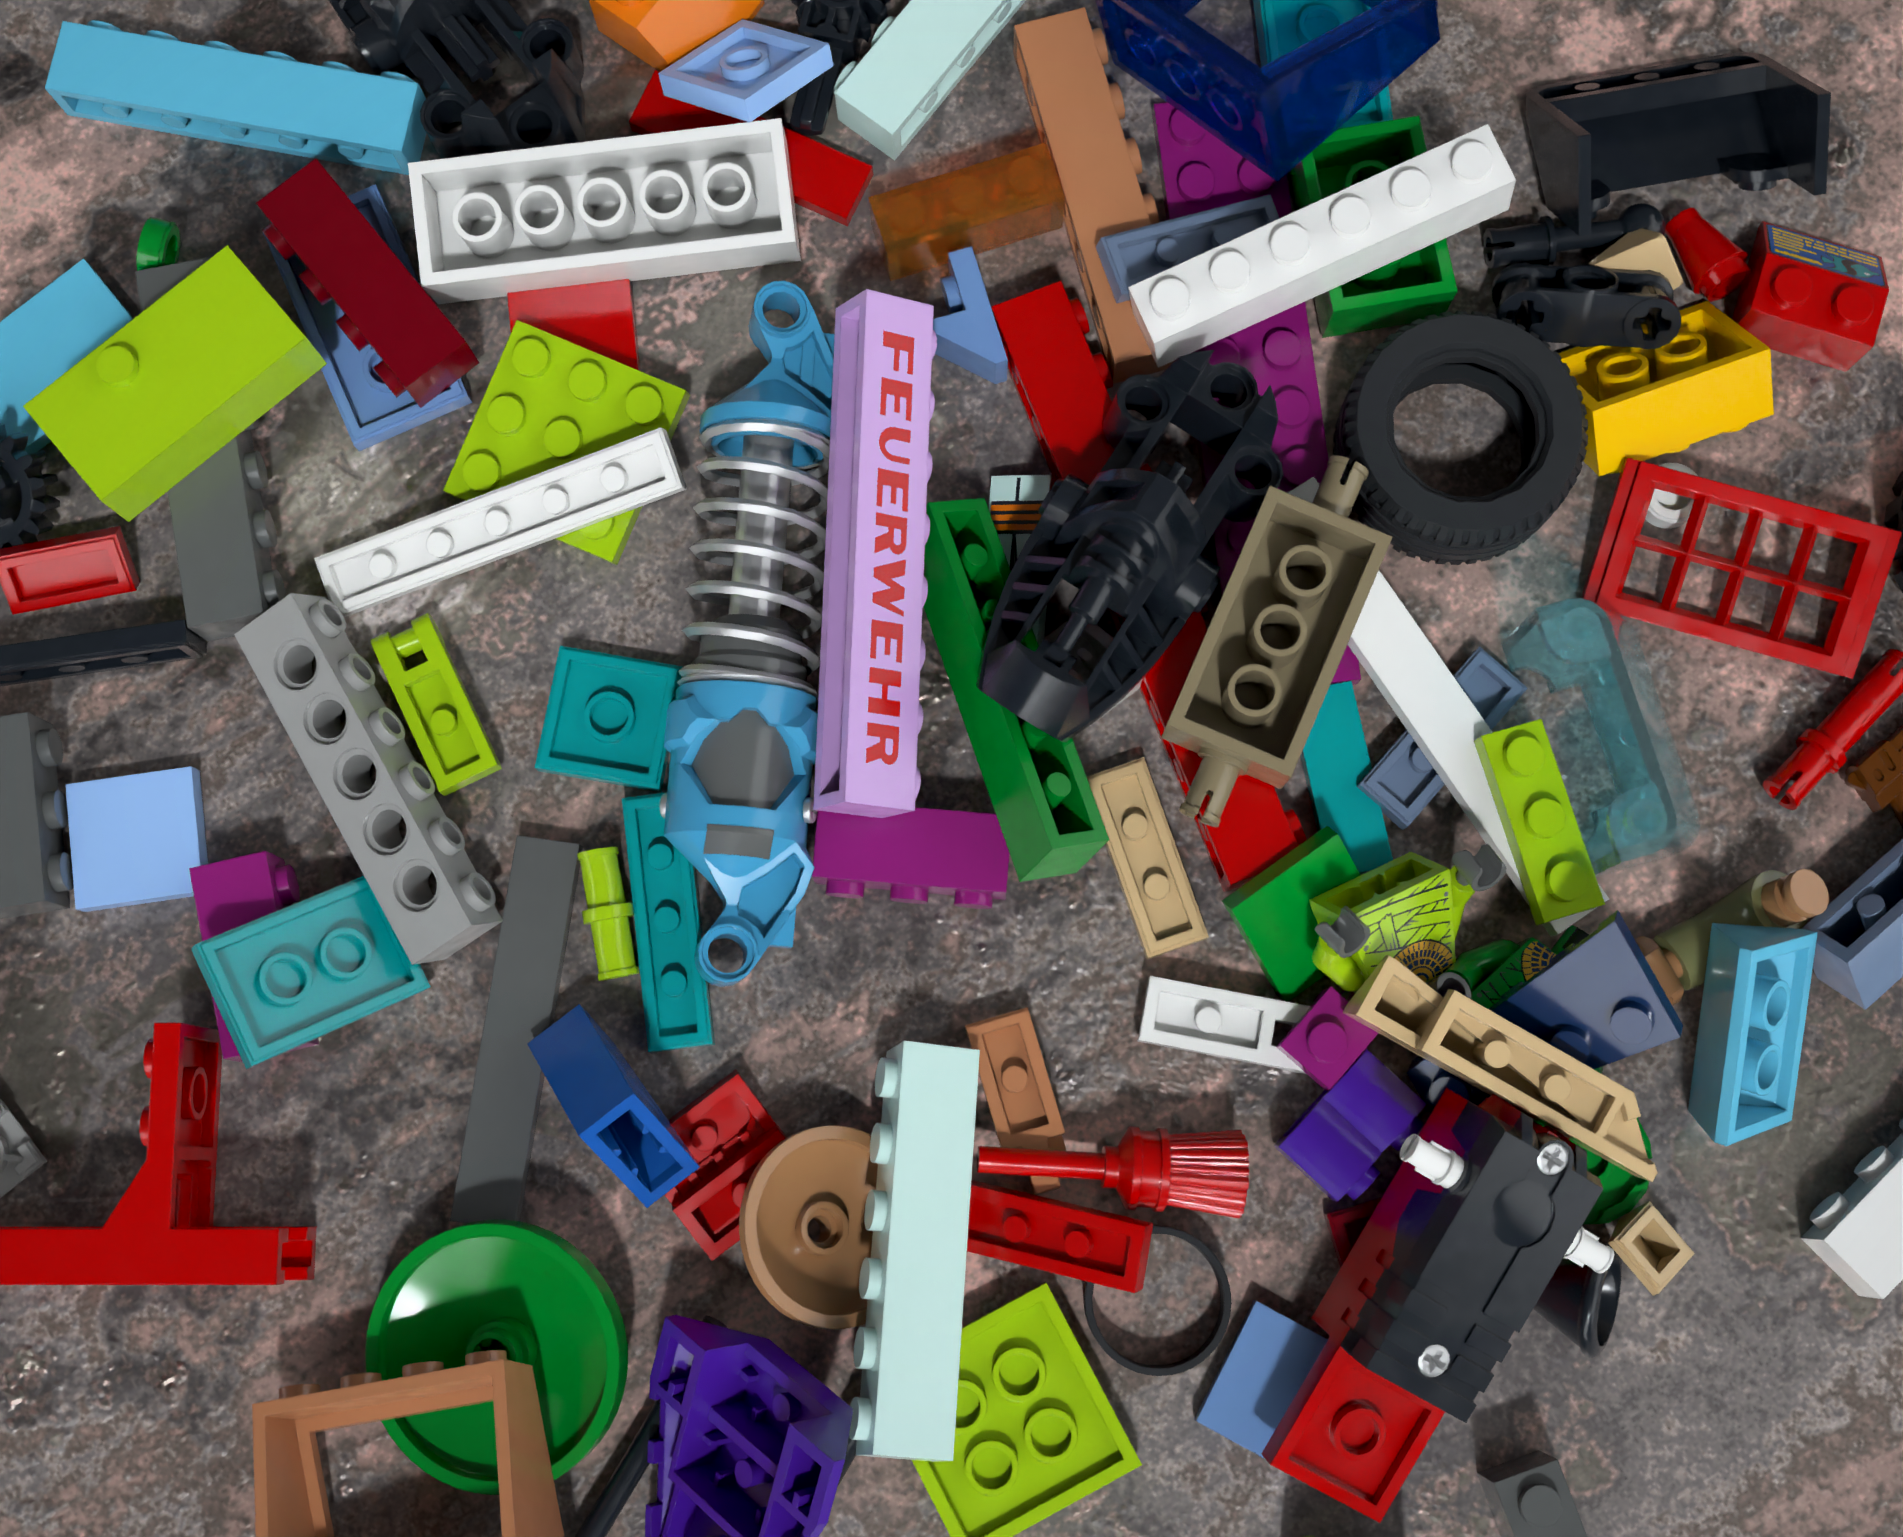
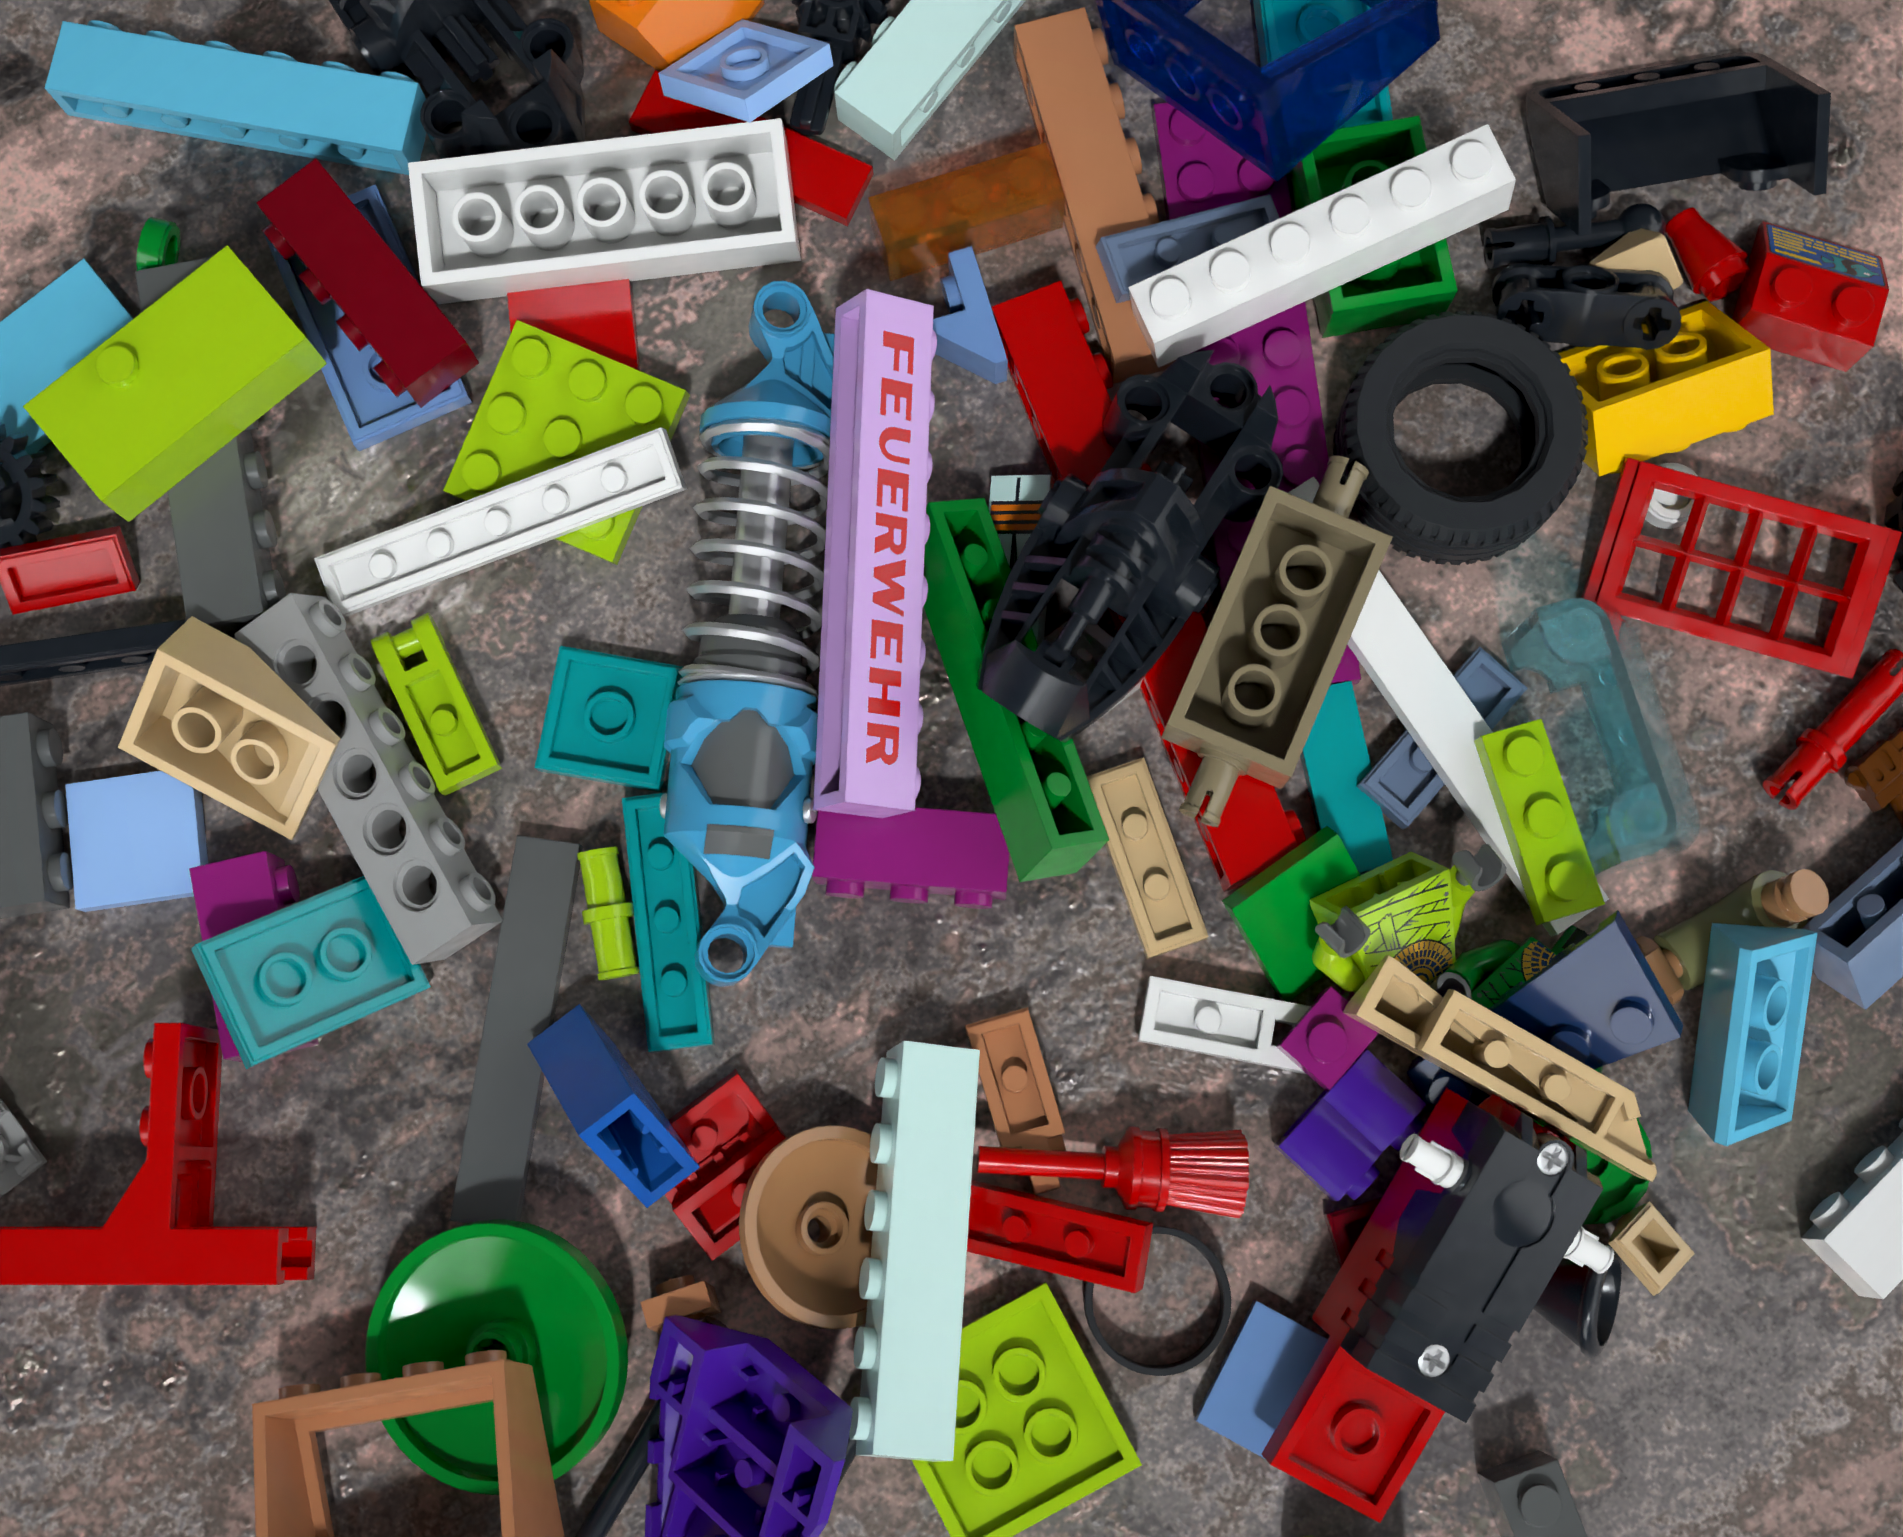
none -> tan slope [118,616,341,840]
none -> nougat plate [640,1275,722,1334]

